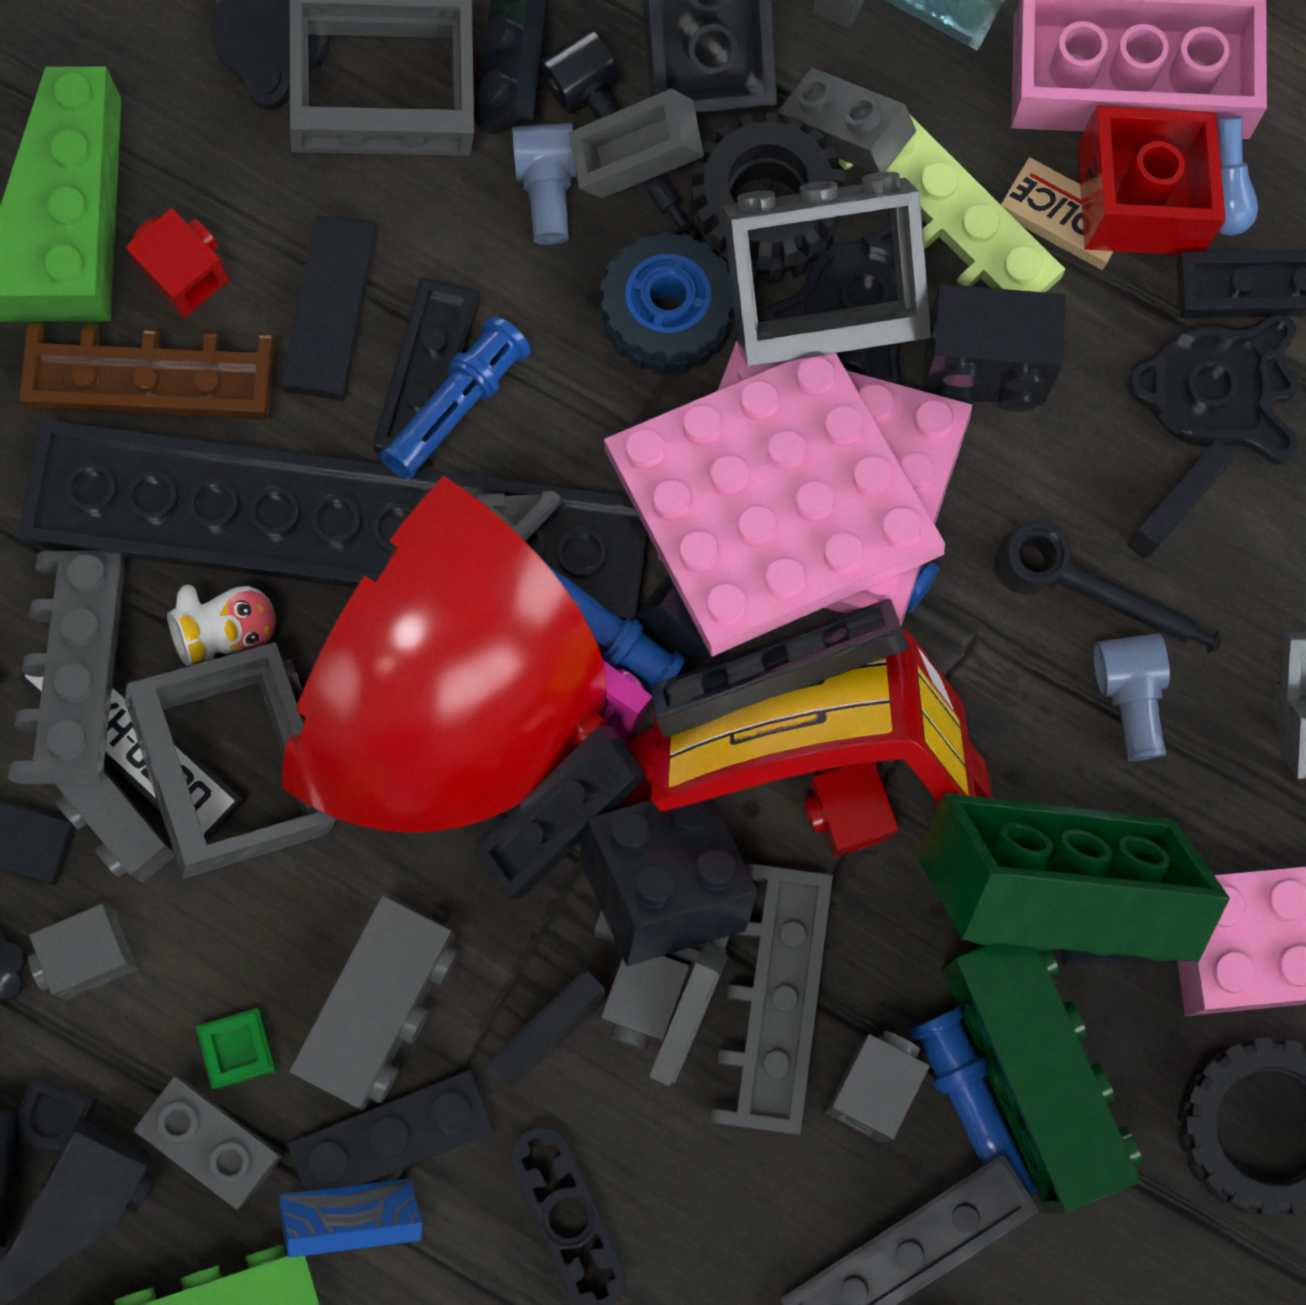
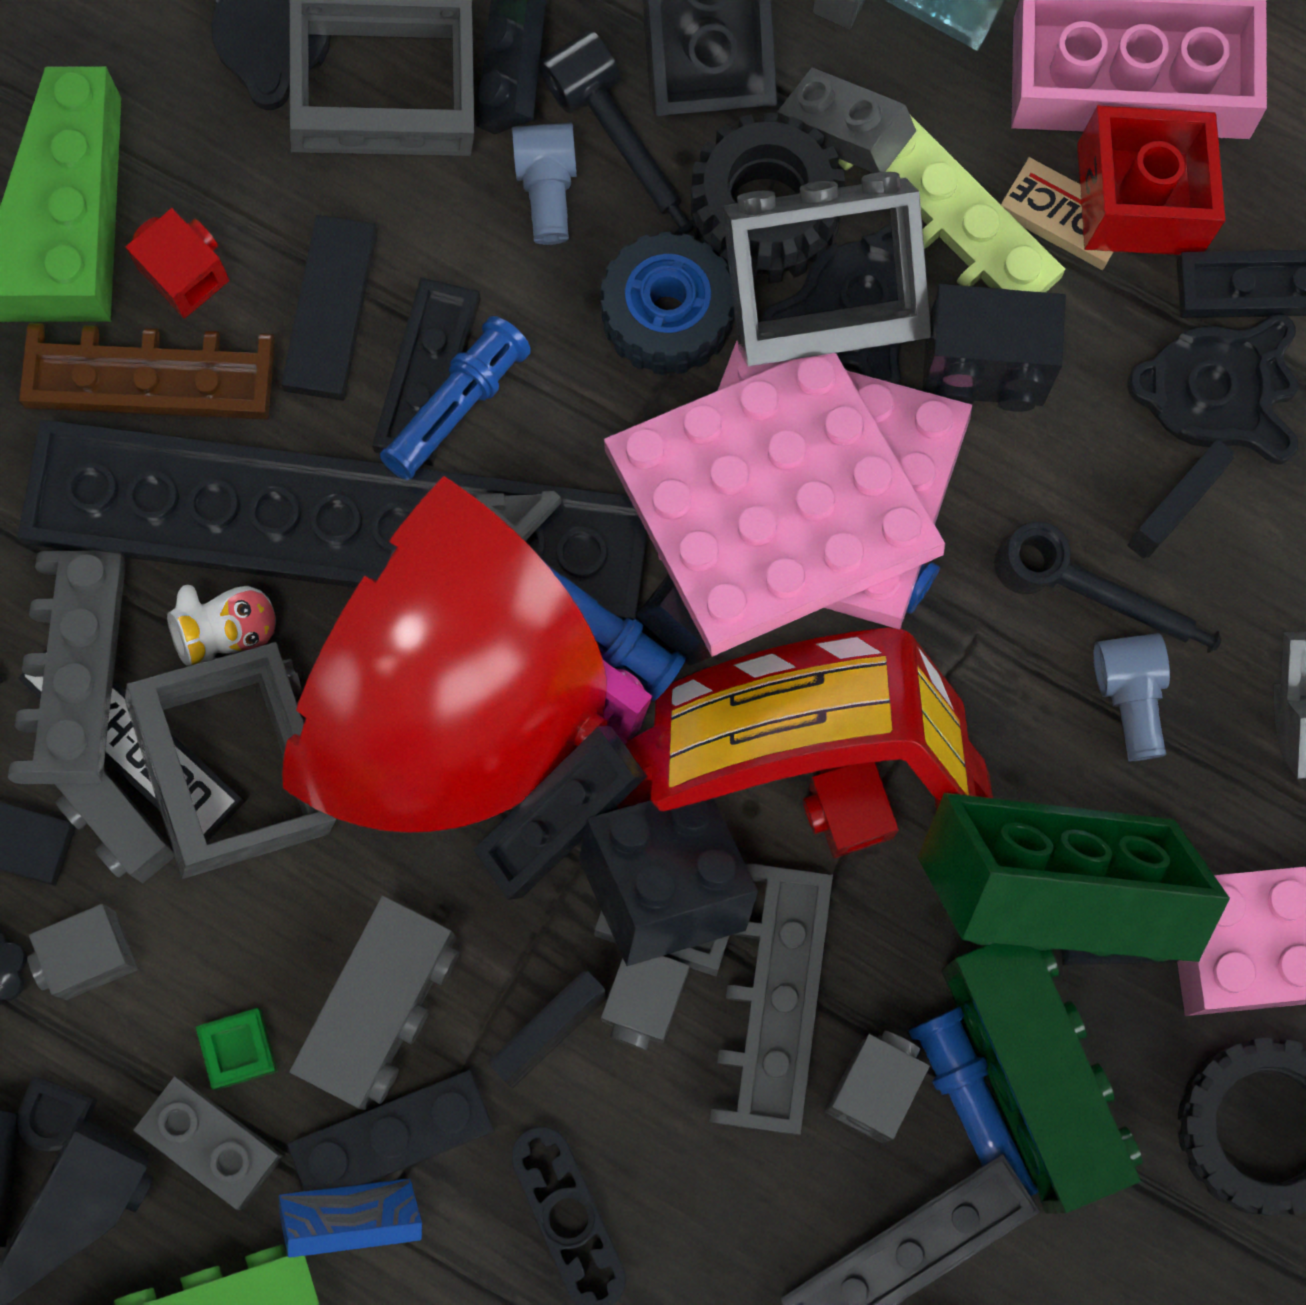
dark grey piece [569,88,704,198] -> none
dark grey tile [649,942,729,1086] -> none
black tile [651,599,909,738] -> none
medium blue piece [1217,116,1259,236] -> none

